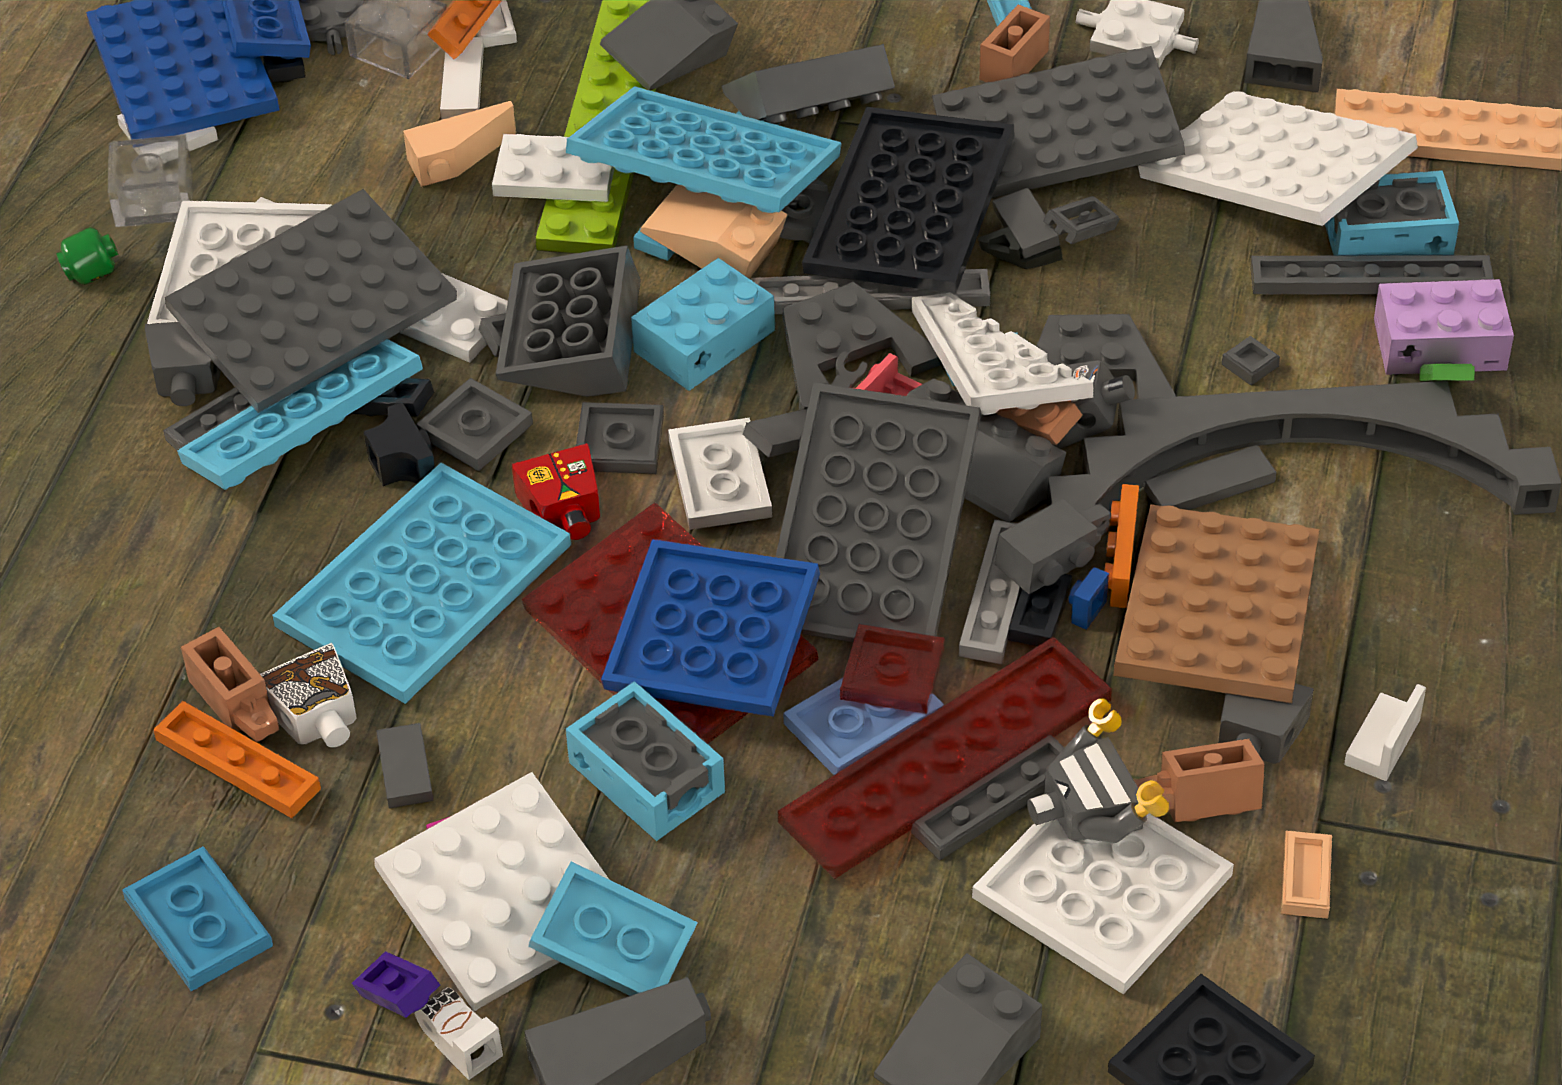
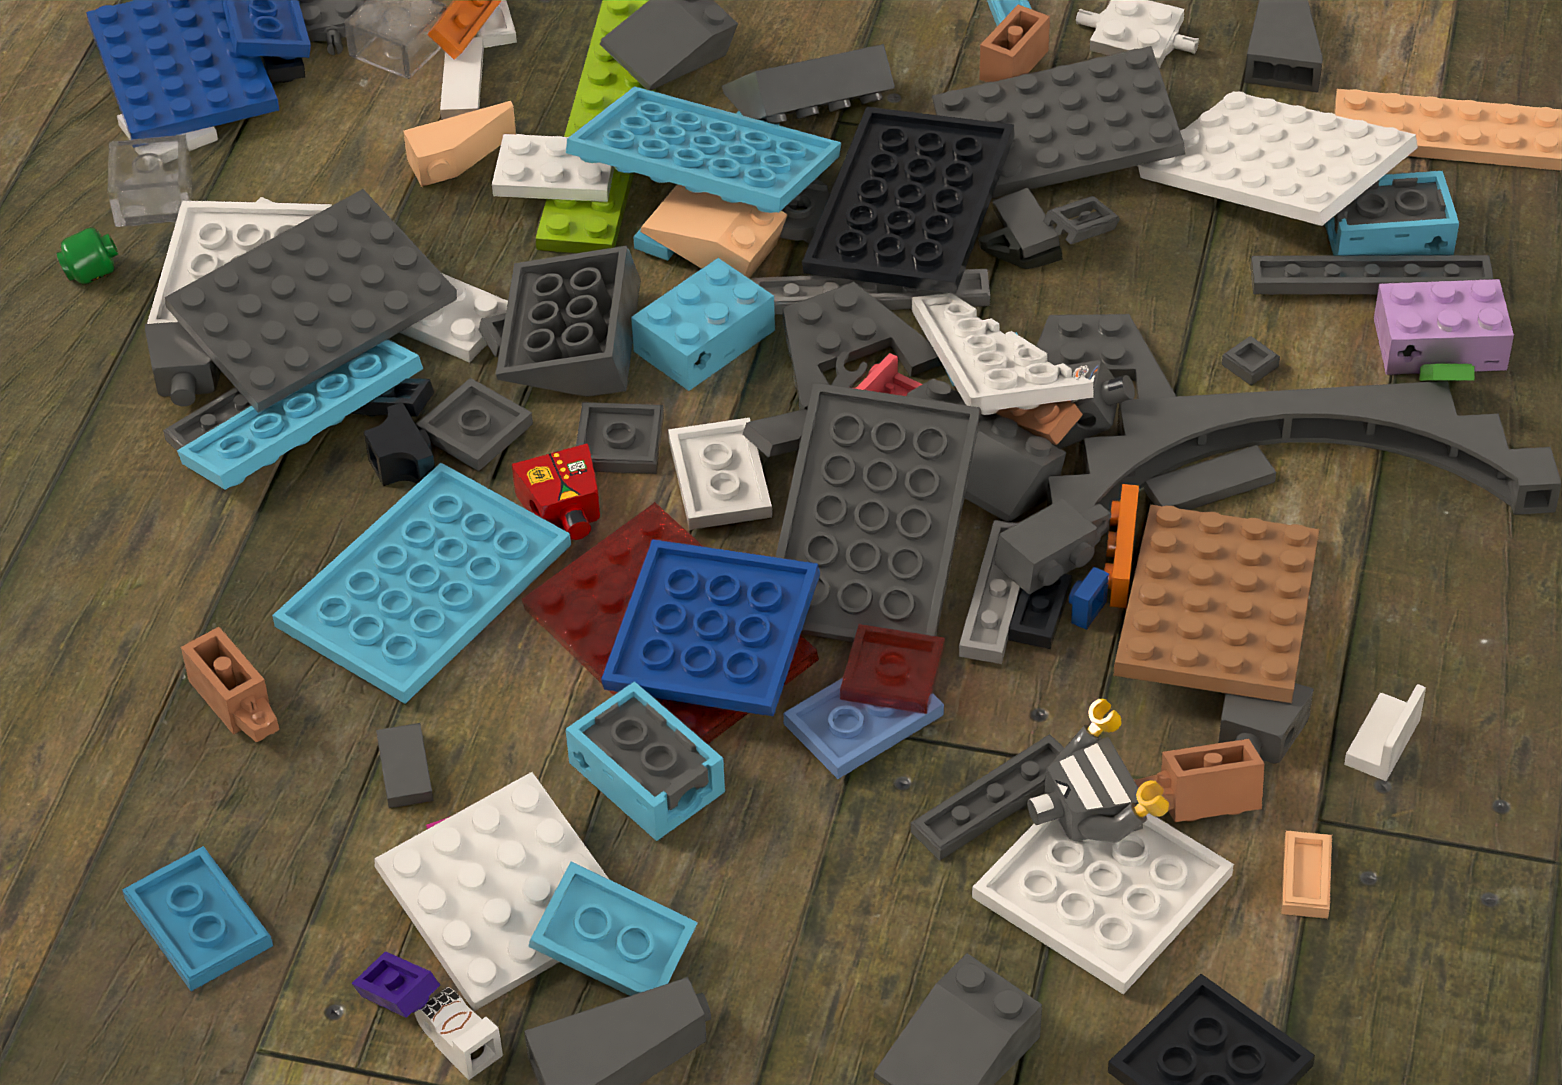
orange plate [153,701,321,818] -> none
torso [260,643,357,747] -> none
clear red plate [778,637,1112,879] -> none

